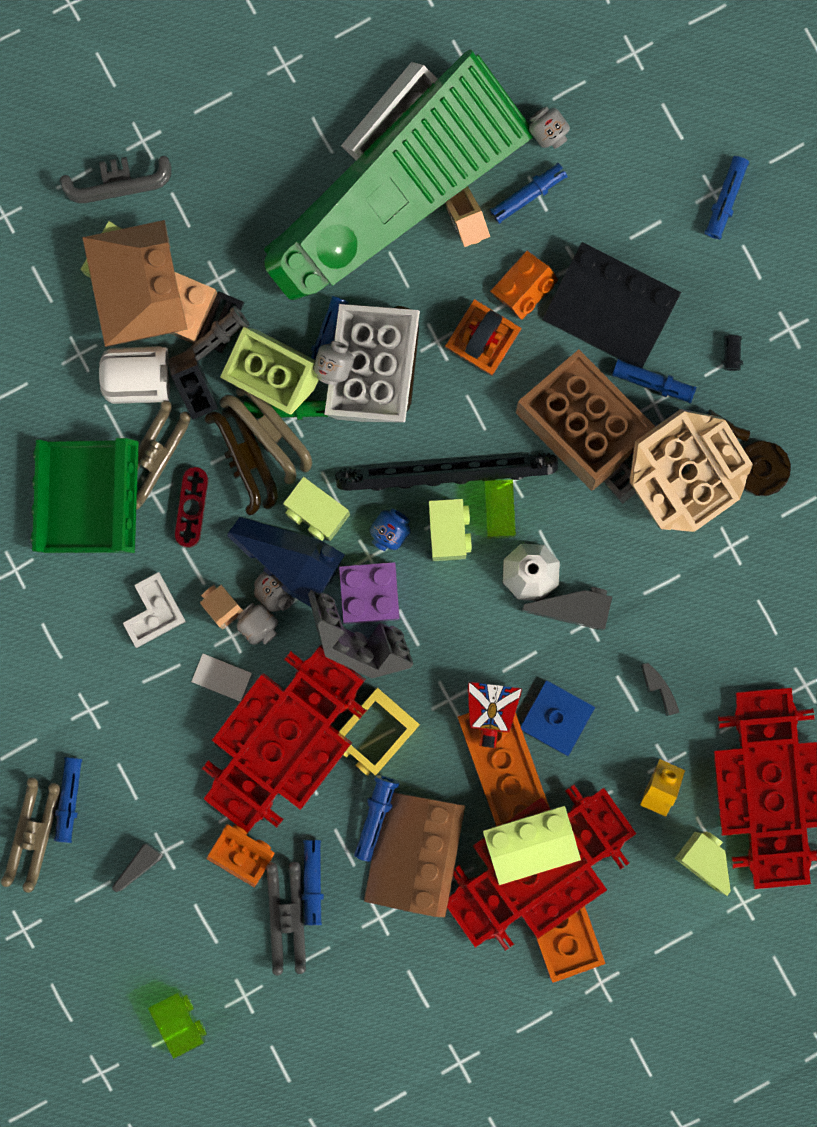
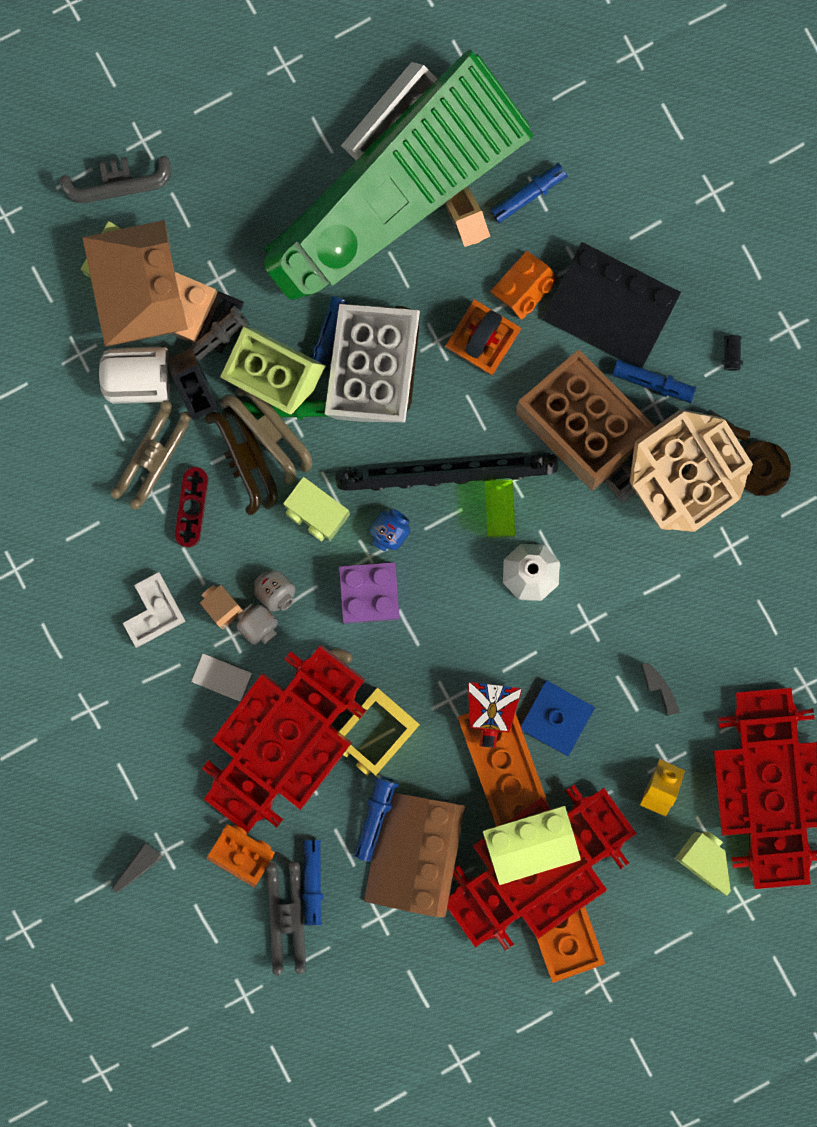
dark tan piece [1,777,60,893] -> none
green panel [30,438,139,553] -> none
blue pin [54,757,83,843] -> none
clear neon green brick [148,991,207,1059] -> none
dark blue wedge [227,517,345,607] -> none
dark grey slope [308,590,413,678] -> none
light grey head [313,341,354,385] -> none
yellowish green brick [429,499,472,561] -> none
dark grey slope [522,587,612,631] -> none
light grey head [529,106,570,149] -> none
blue pin [705,156,749,240] -> none

